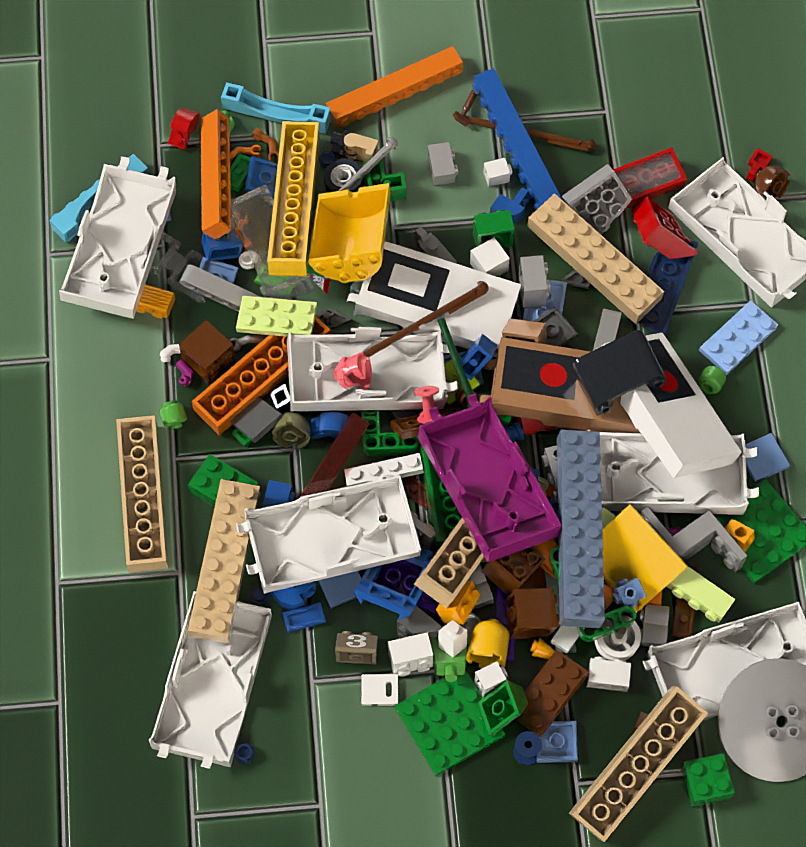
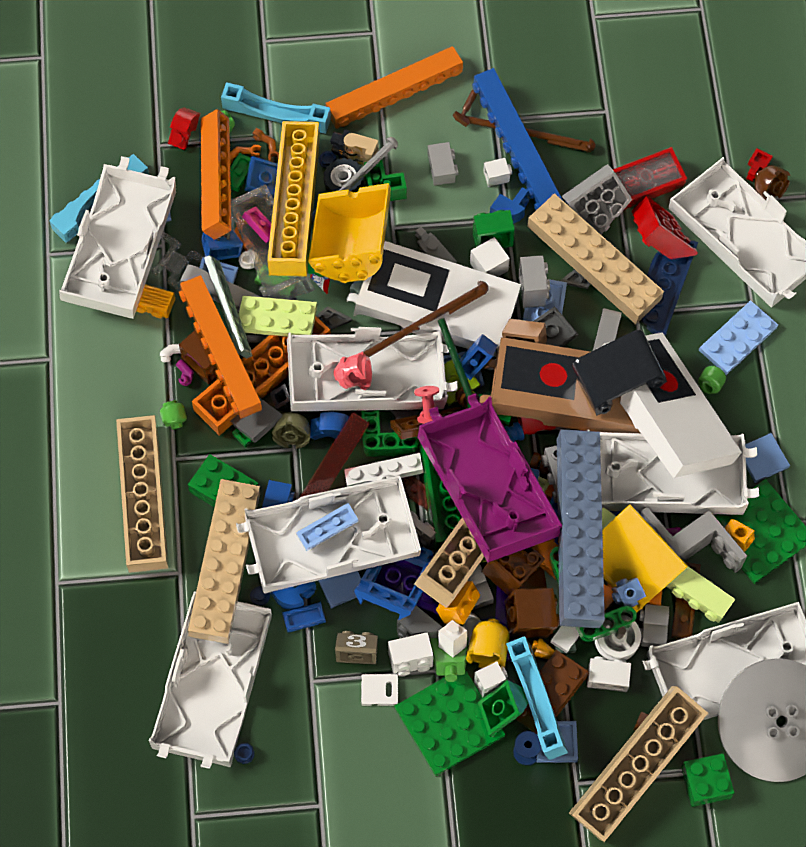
none -> orange brick [179,275,262,419]
none -> sand green tile [204,255,252,359]
none -> dark pink plate [242,206,271,243]
none -> light blue plate [296,503,358,551]
none -> medium azure arch [506,636,568,760]
none -> reddish brown wheel [530,452,549,476]

